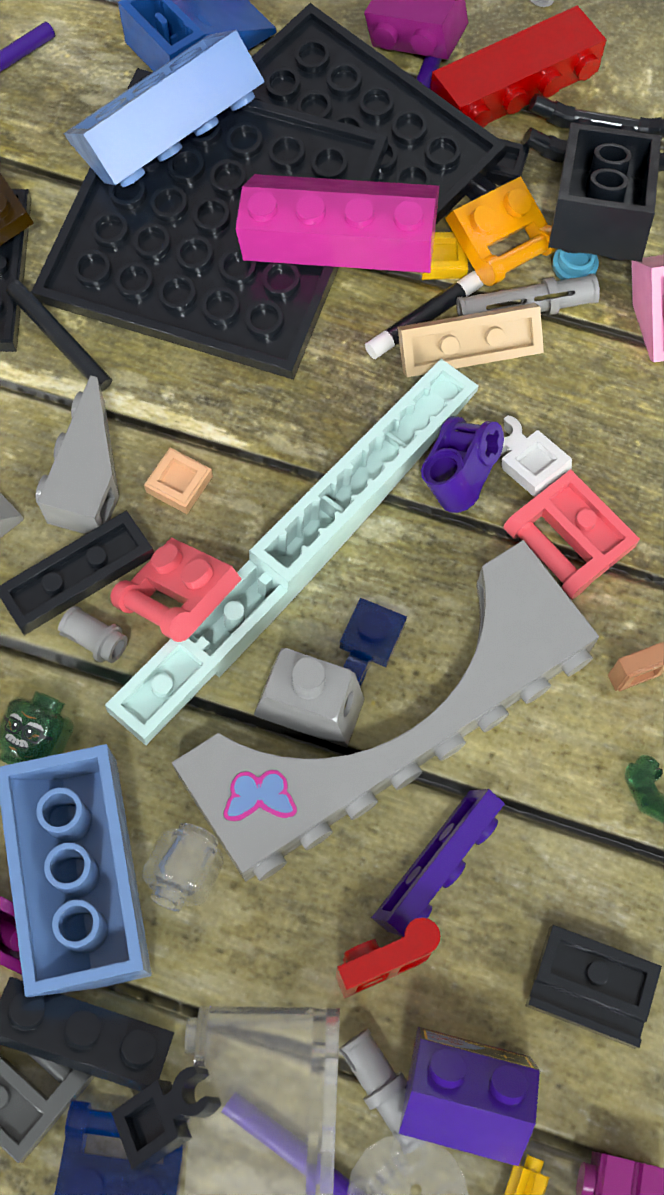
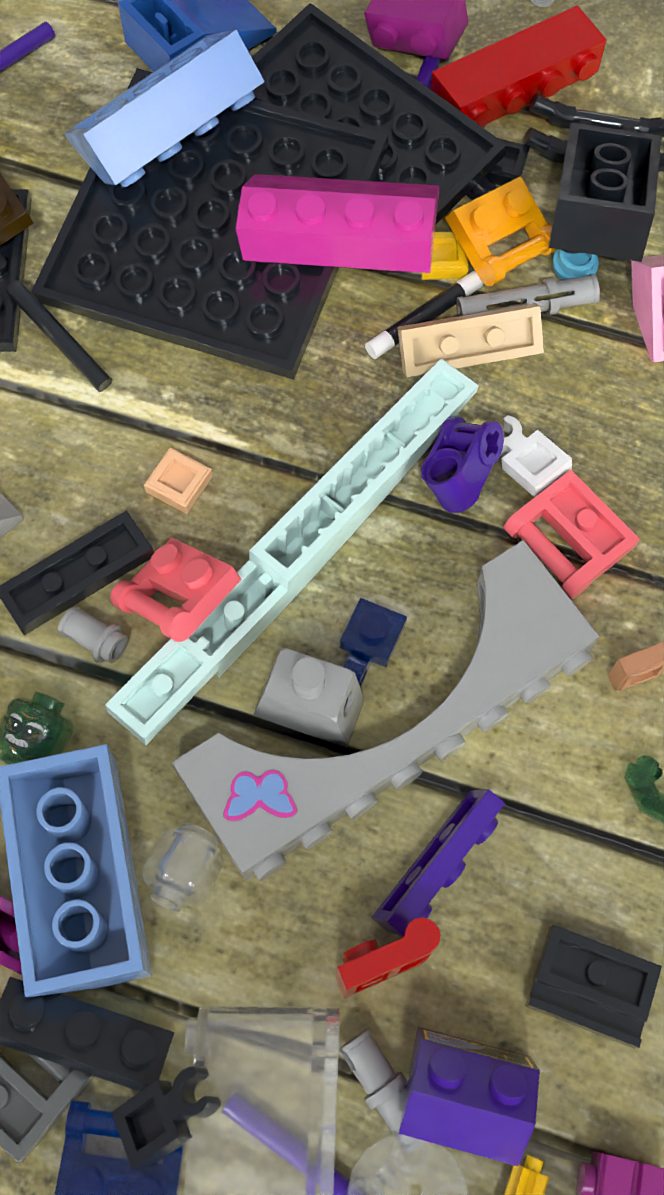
light grey slope [36,375,119,534] -> none

